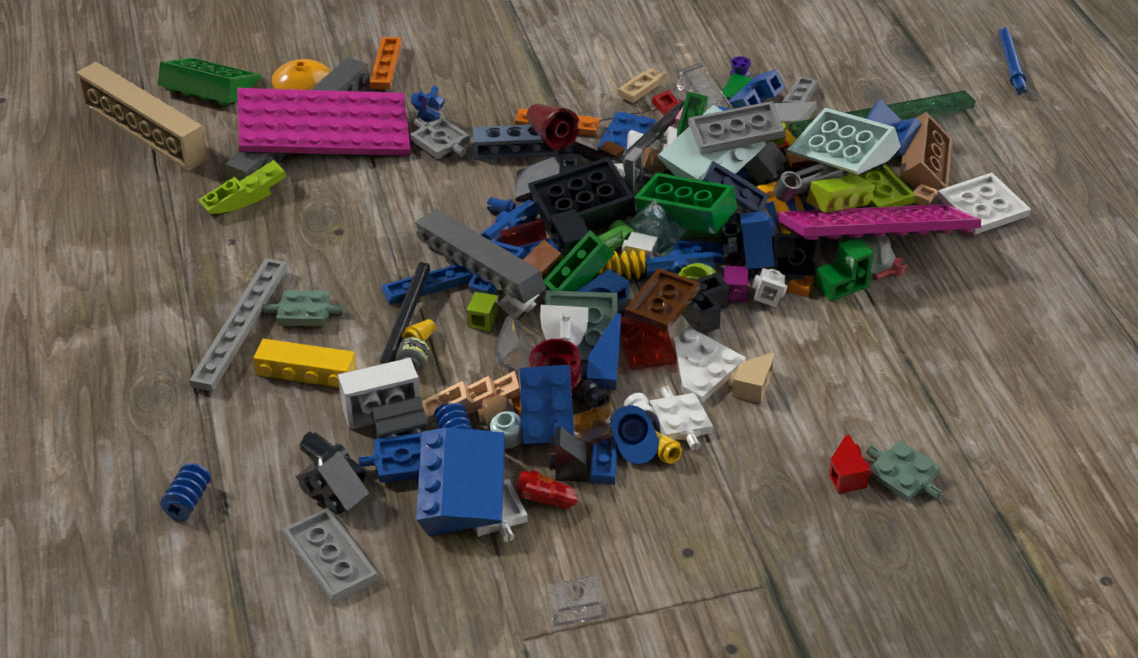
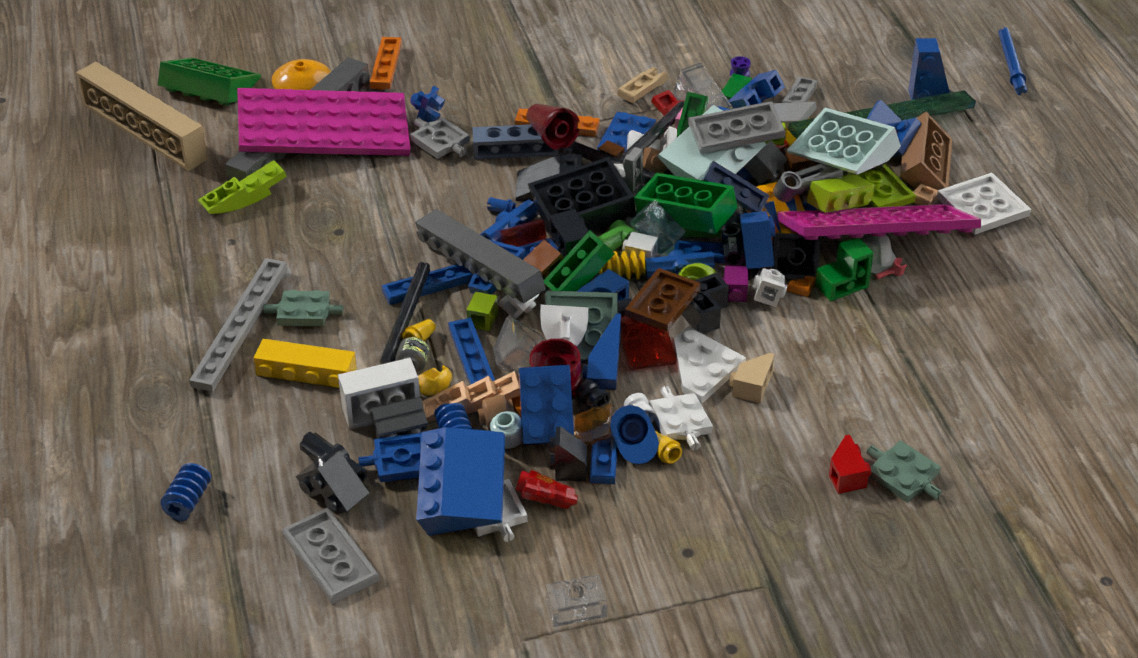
none -> yellow hair [418,365,452,397]
none -> blue plate [448,318,495,385]
none -> blue wedge [908,38,952,104]

